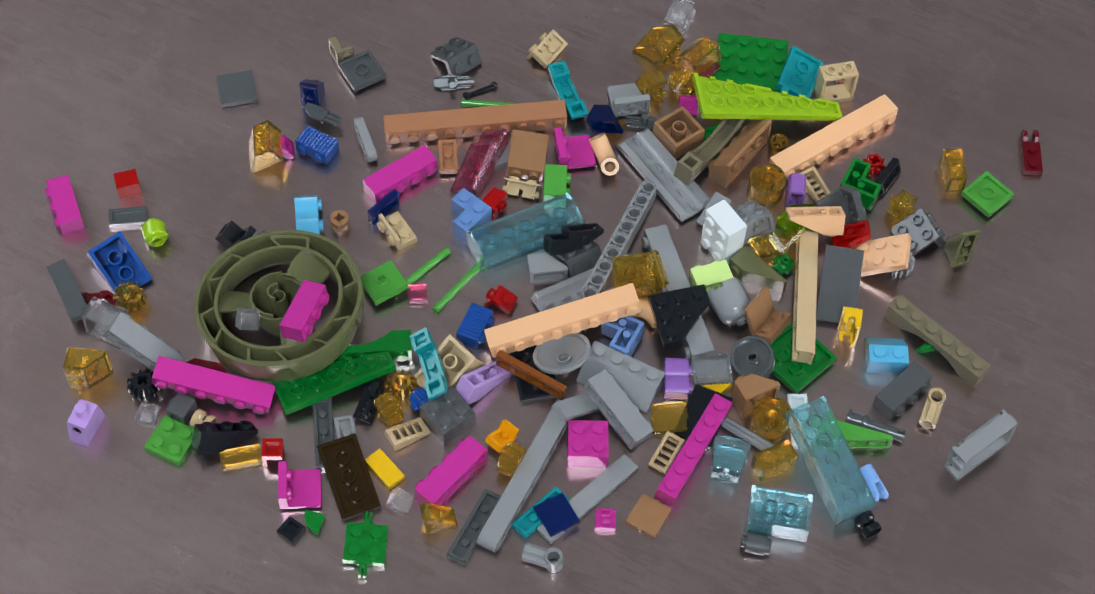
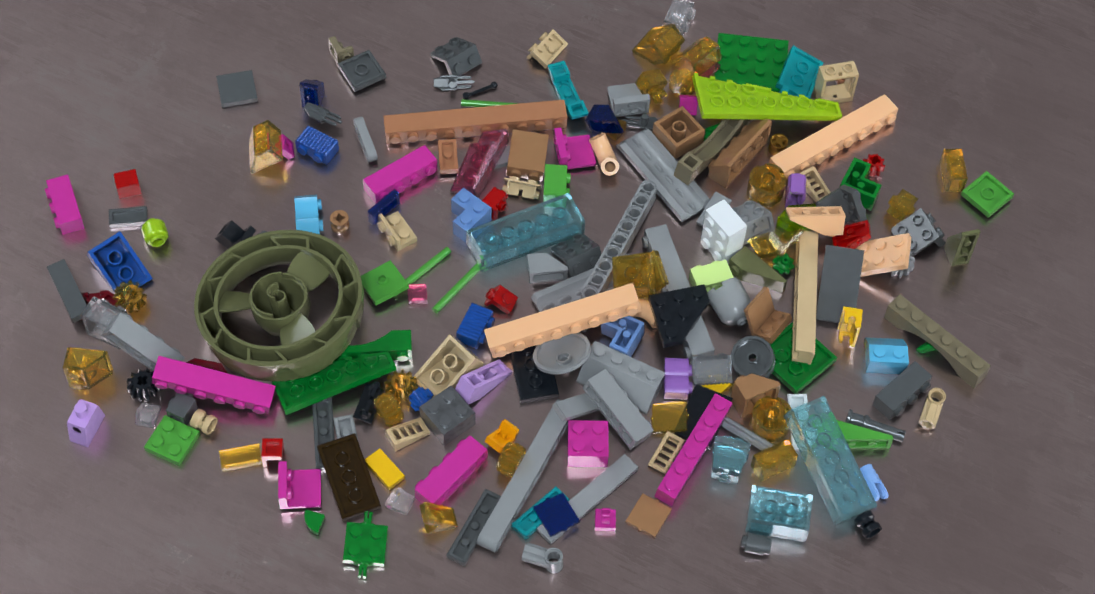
black slope [191,420,258,455] -> none
clear slope [235,307,260,330] -> none
black tile [277,516,306,545] -> none
dark pink brick [280,280,329,343] -> none
teal slope [409,327,448,401] -> none
dark orange tile [496,350,567,400] -> none
black slope [543,223,604,256] -> none
black plate [874,157,901,196] -> none
light grey door [944,409,1018,480] -> none
dark red hinge [1020,130,1043,176] -> none

